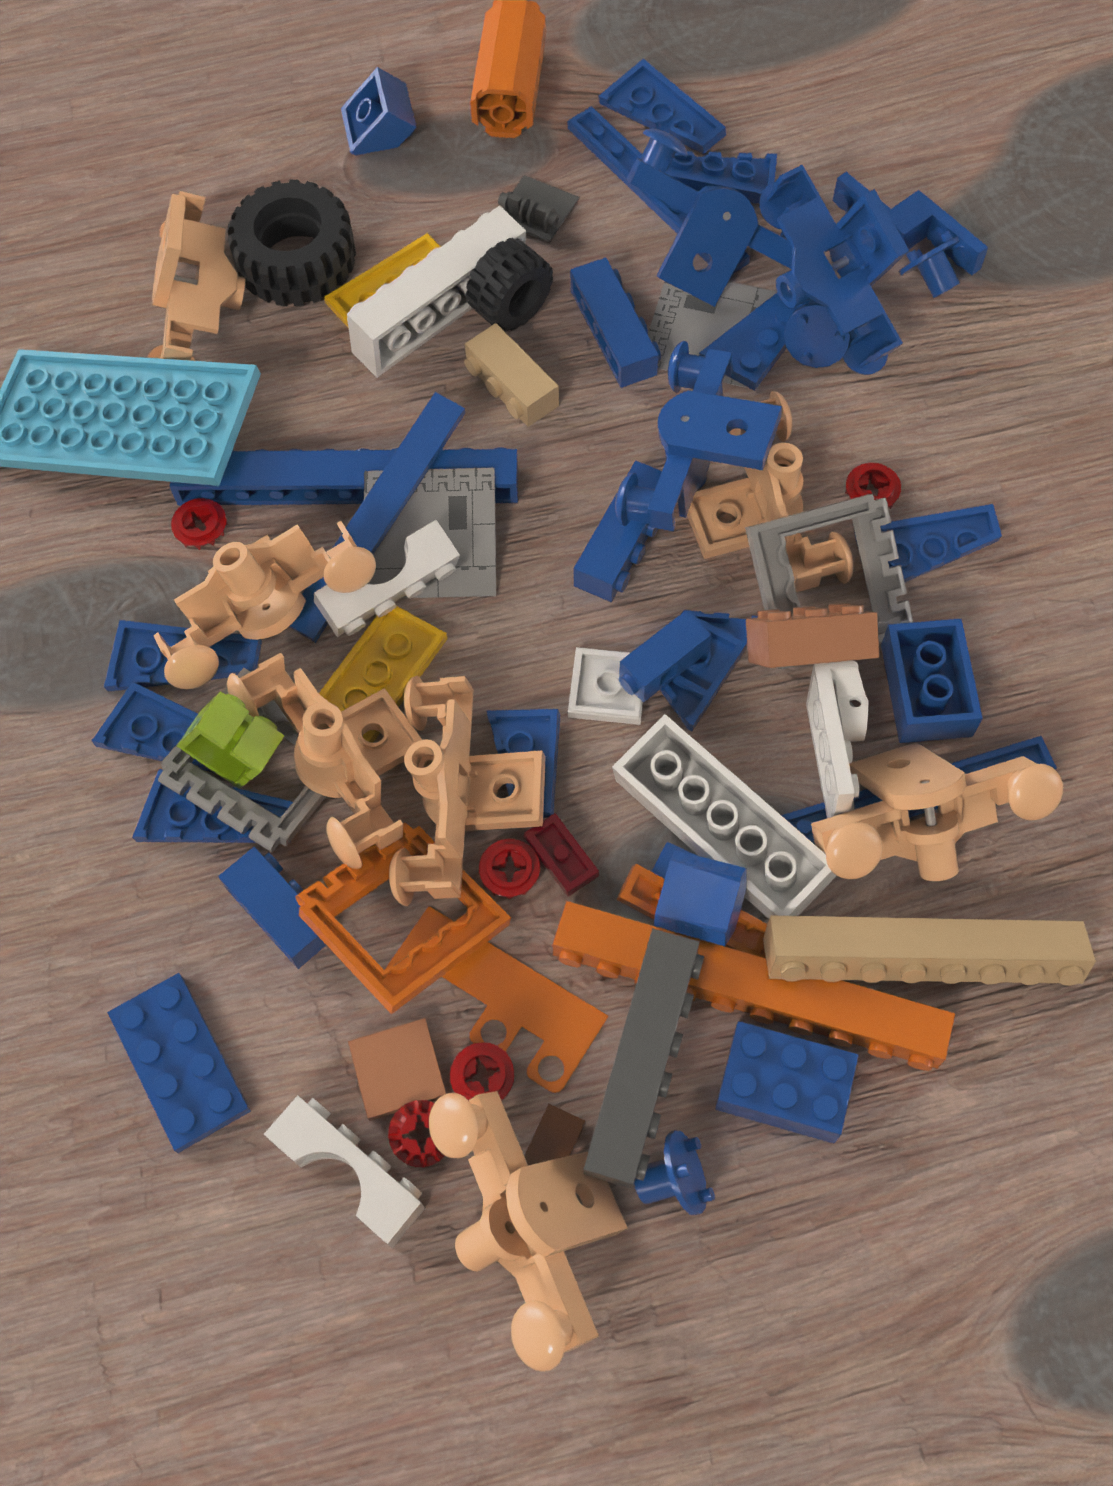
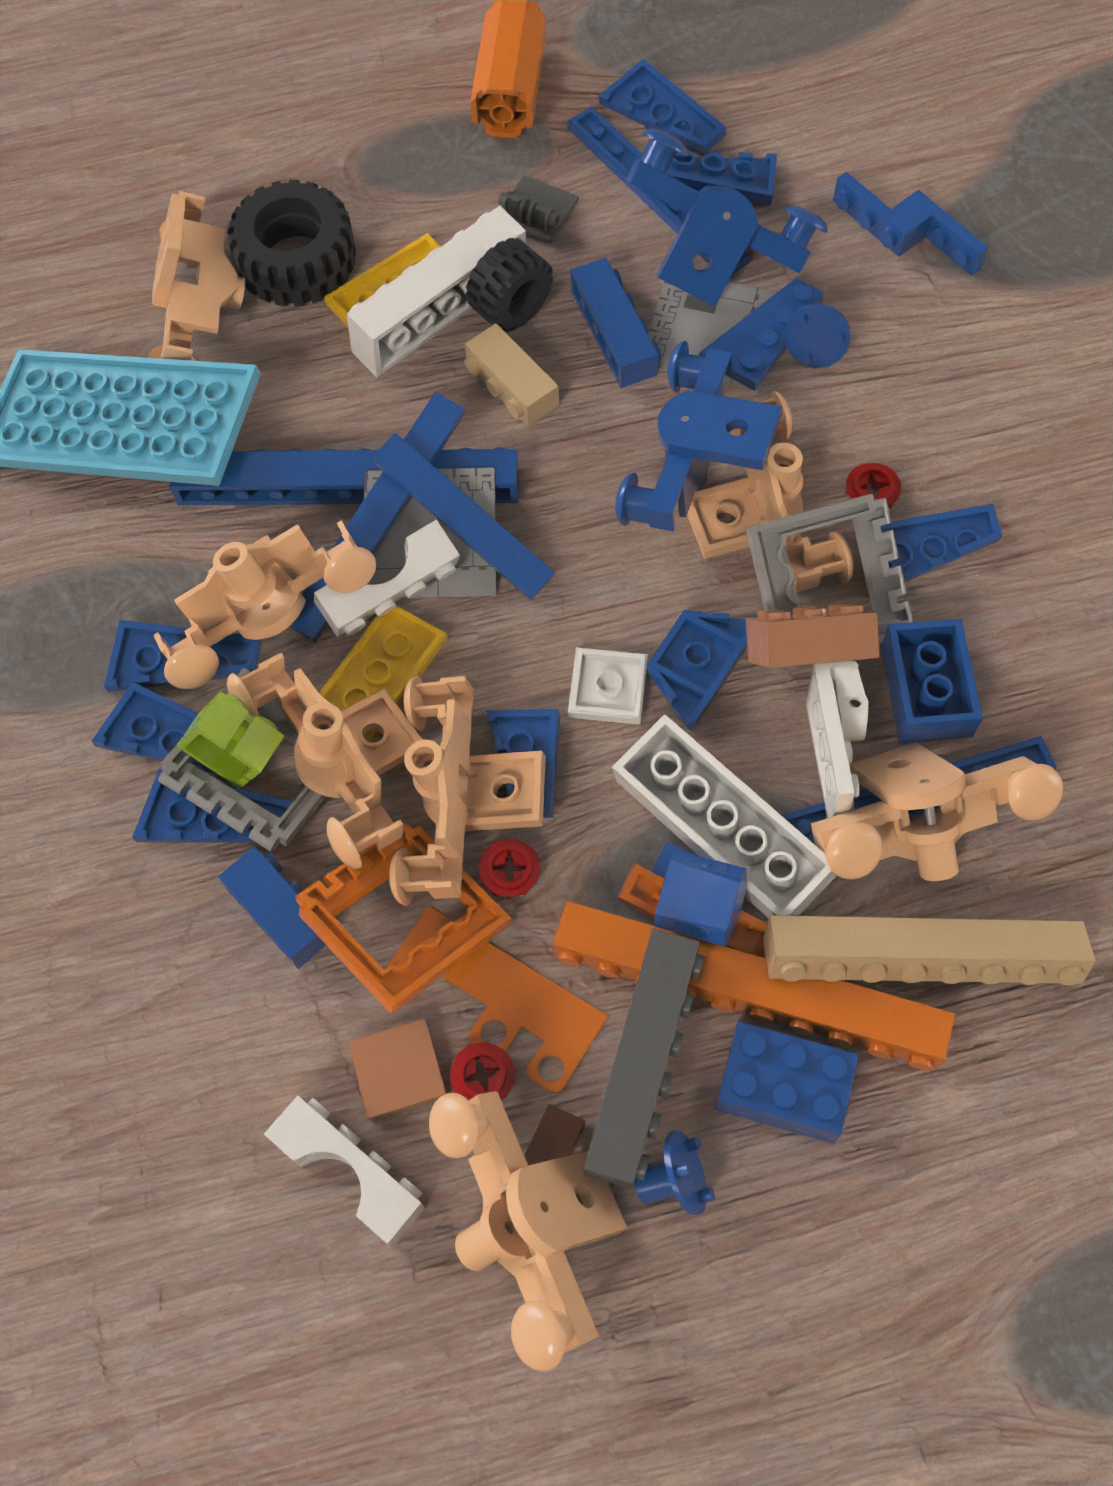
blue plate [107,973,251,1153] -> none
red gear [171,498,228,550] -> none
blue slope [341,67,417,155] -> none
red gear [388,1100,446,1168] -> none
dark red plate [524,813,599,897] -> none
blue brick [573,460,662,603] -> none
blue brick [619,610,711,703] -> none
blue piece [759,164,909,375] -> none
blue piece [899,230,960,298] -> none
none -> blue tile [371,433,555,601]

